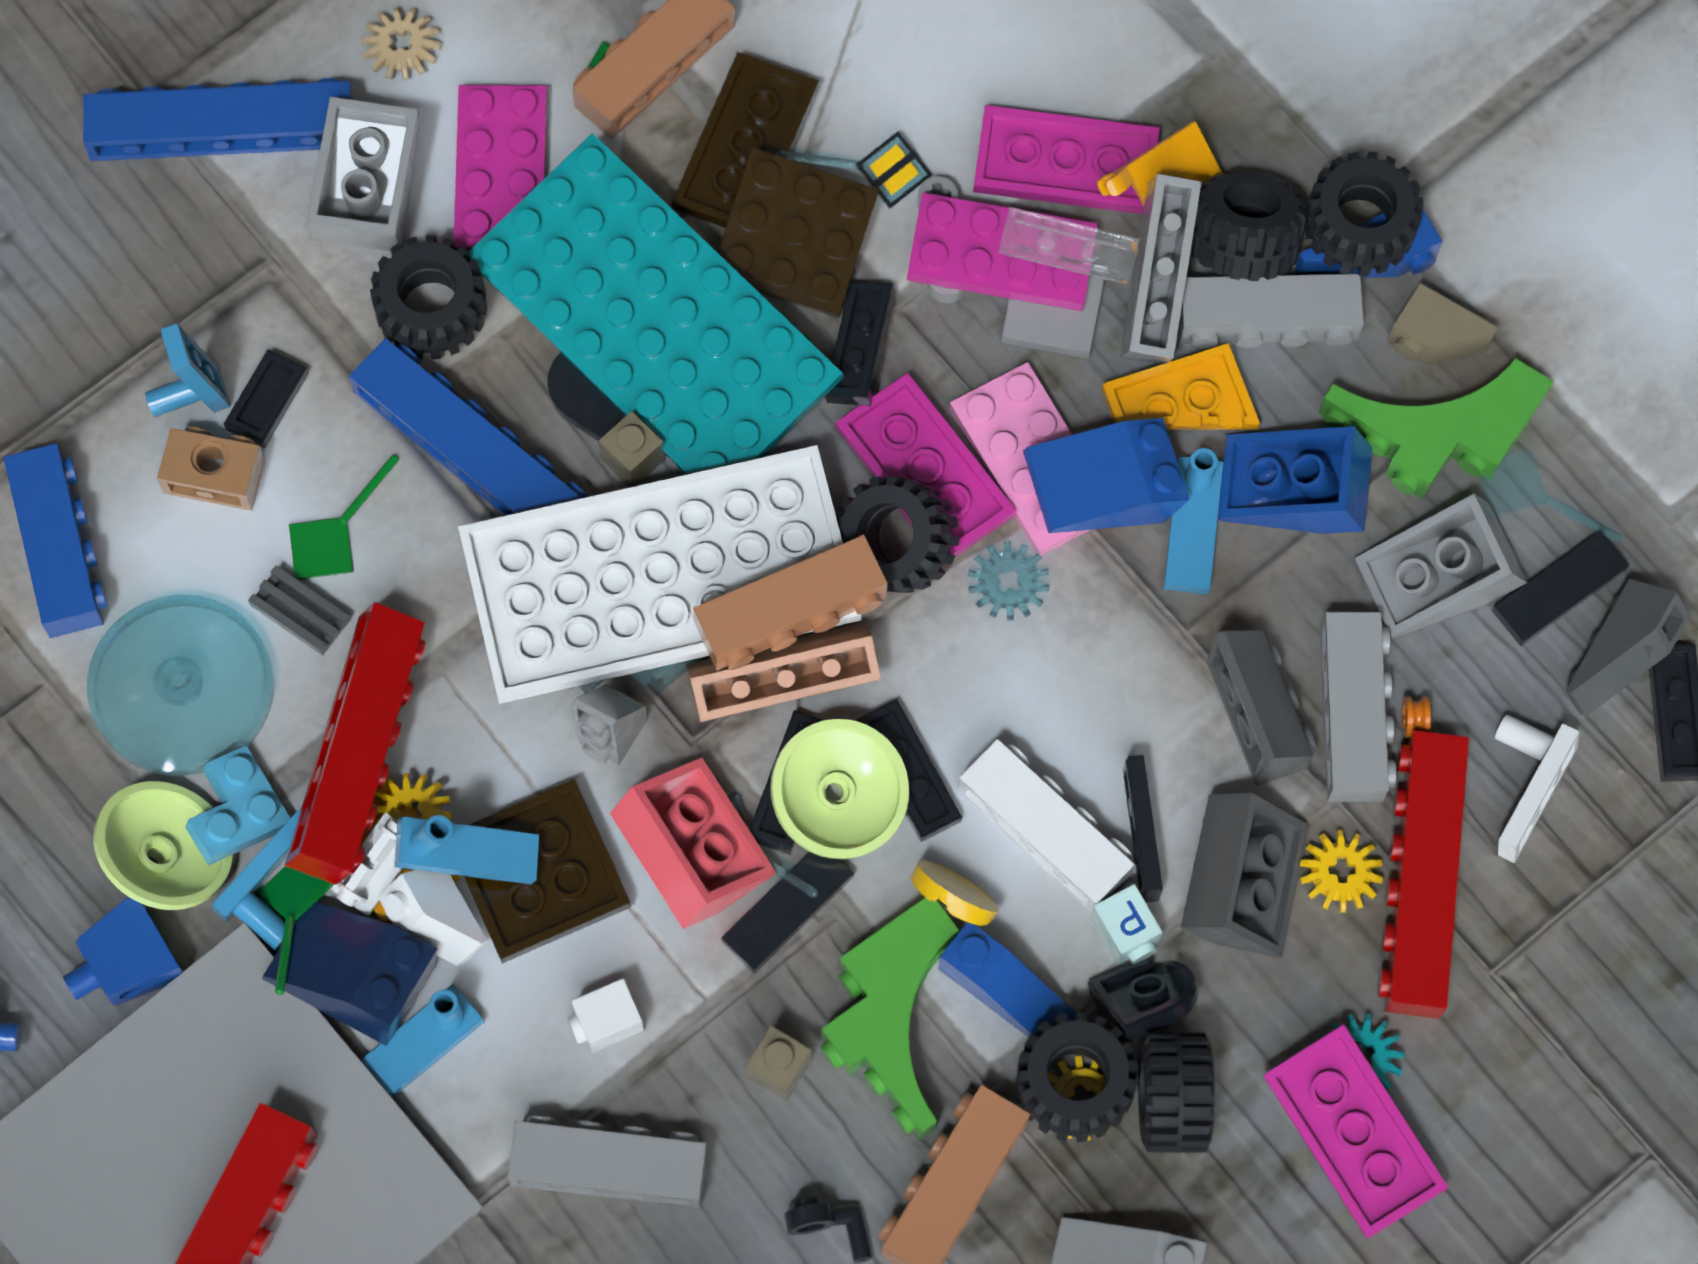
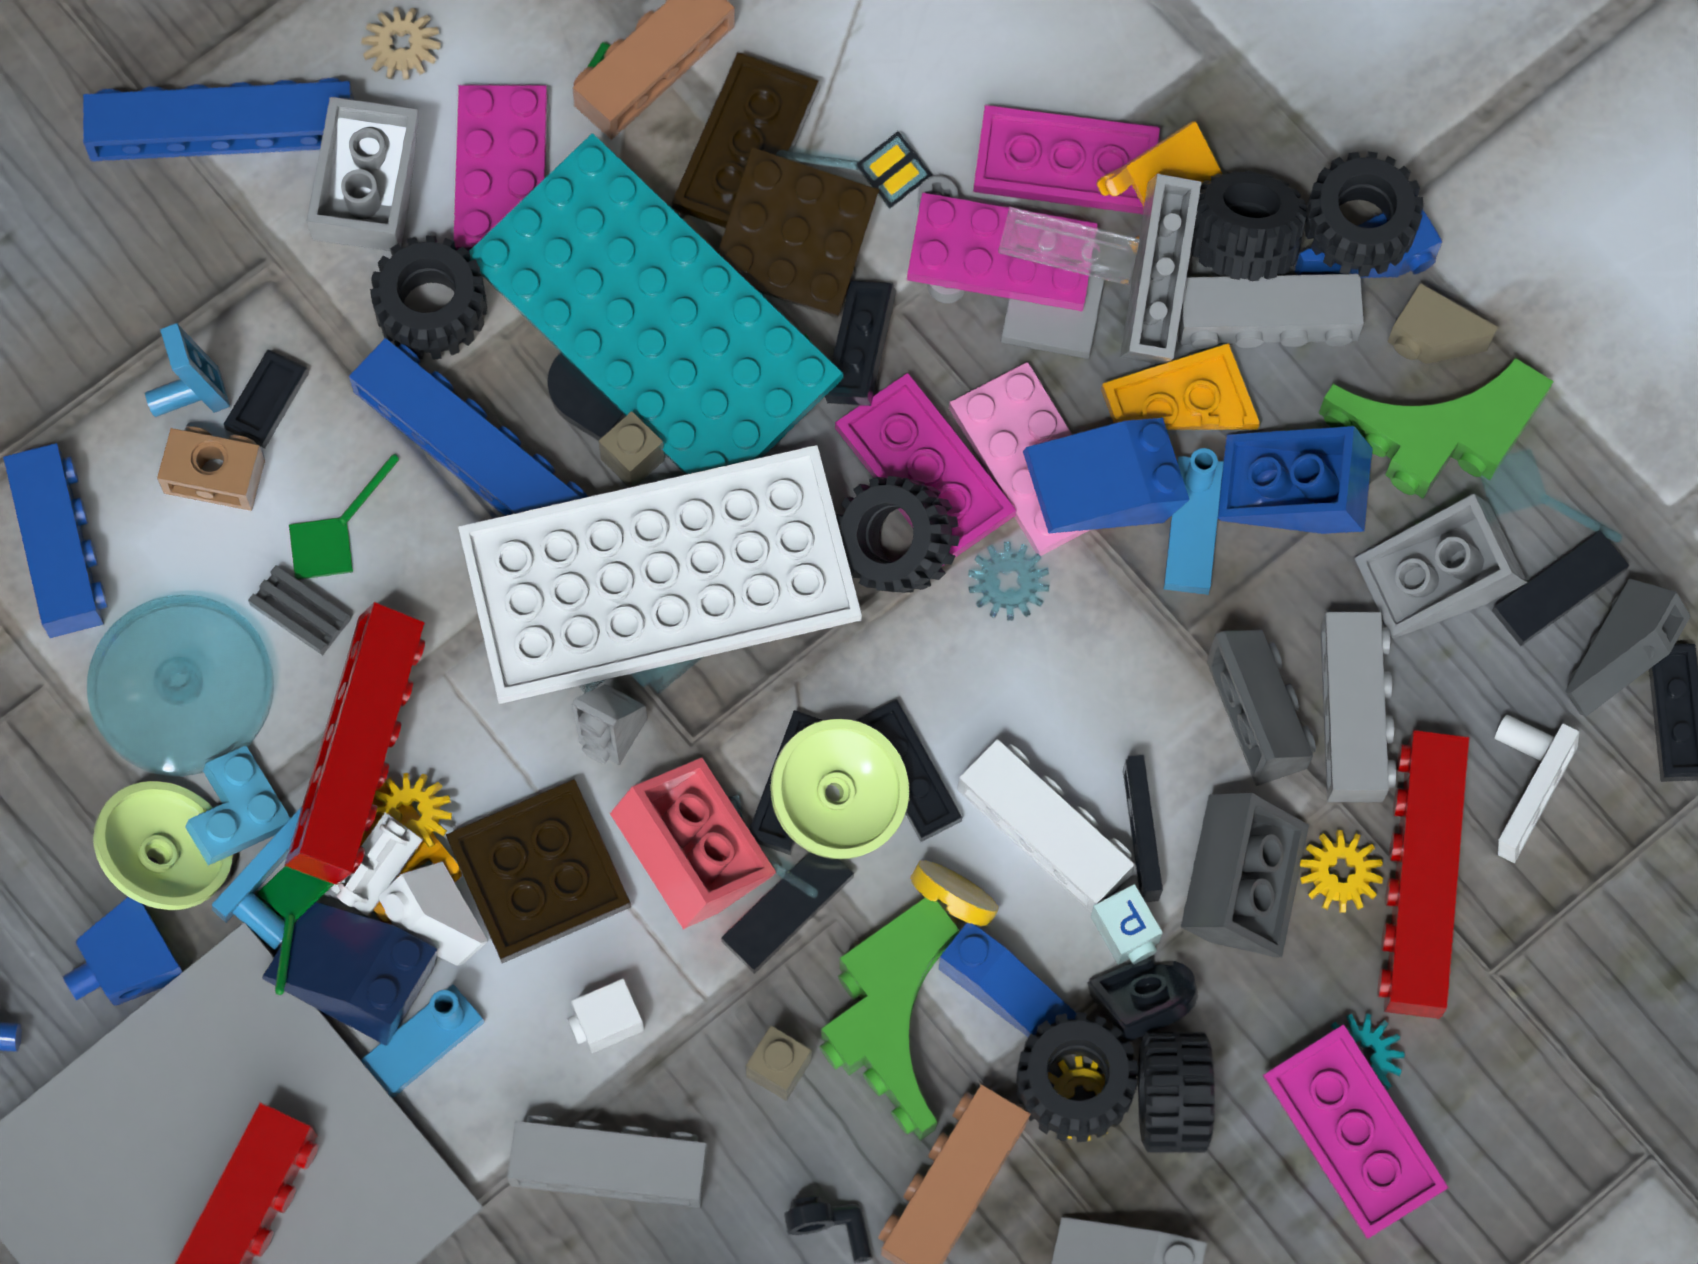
dark azure piece [394,815,539,884] -> none
nougat brick [686,622,881,722] -> none
nougat brick [693,535,887,671] -> none
orange bush [1401,696,1431,738] -> none

